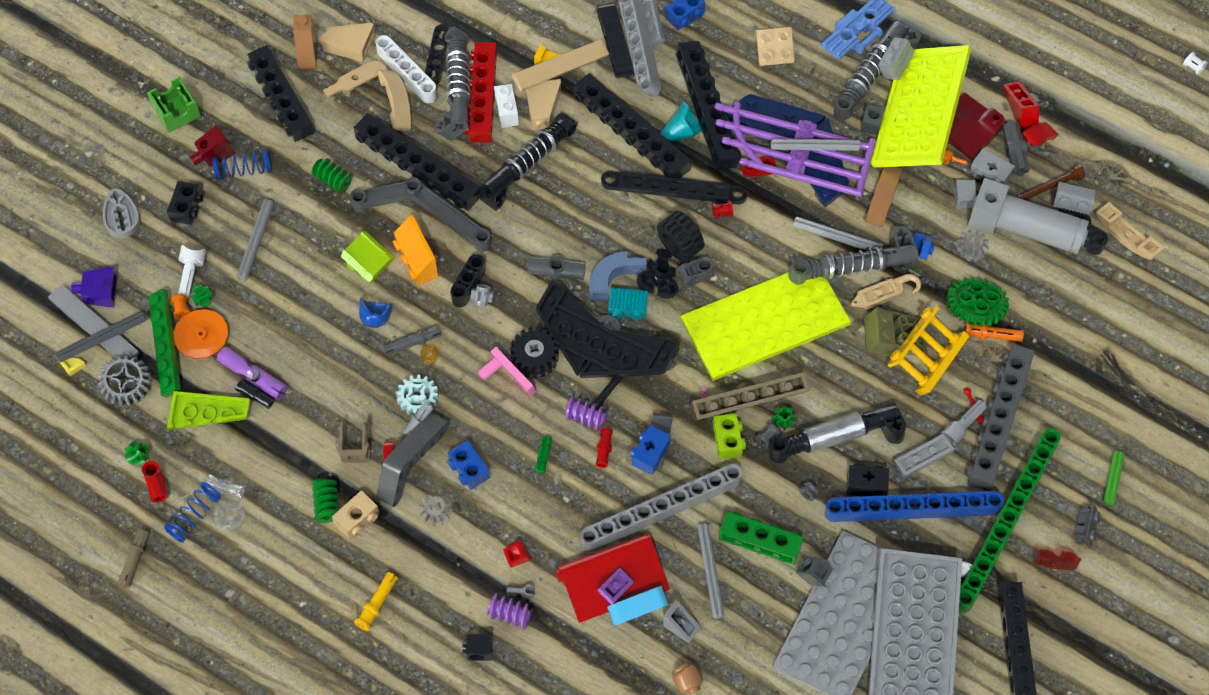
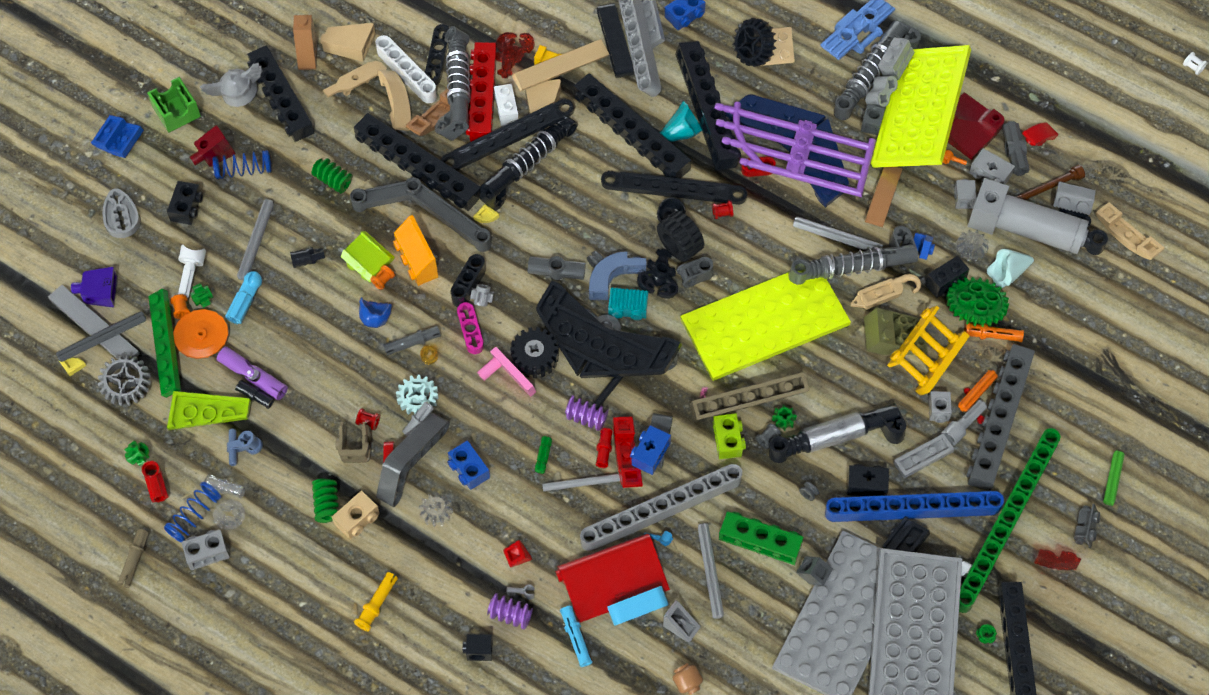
medium lavender slope [597,568,634,605] -> none
light grey axle [770,139,861,151] -> none
red slope [1003,81,1039,128] -> none
none -> blue slope [91,115,144,158]
none -> light grey brick [181,530,230,570]
none -> light grey helmet [200,63,262,107]
none -> medium azure piece [225,271,262,325]
none -> sand blue piece [227,429,263,466]
none -> black hinge [290,247,325,268]
none -> red bush [355,408,380,431]
none -> orange bush [370,265,395,290]
none -> medium nougat slope [406,89,450,136]
none -> black plate [441,98,574,171]
none -> dark pink beam [457,302,484,354]
none -> light yellow tile [473,204,499,223]
none -> clear red animal [496,32,535,78]
none -> light grey bar [542,473,620,492]
none -> medium azure pin [560,606,592,667]
none -> dark grey bush [587,251,604,268]
none -> red slope [613,417,643,488]
none -> dark azure hand [644,531,673,546]
none -> black hair [656,197,686,222]
none -> black gear [732,18,777,67]
none -> light grey axle [865,76,898,107]
none -> black plate [882,516,930,553]
none -> black brick [925,256,969,298]
none -> light grey brick [928,391,952,423]
none -> orange axle [958,370,998,412]
none -> green plate [976,624,997,644]
none -> light aqua hat [987,249,1034,288]

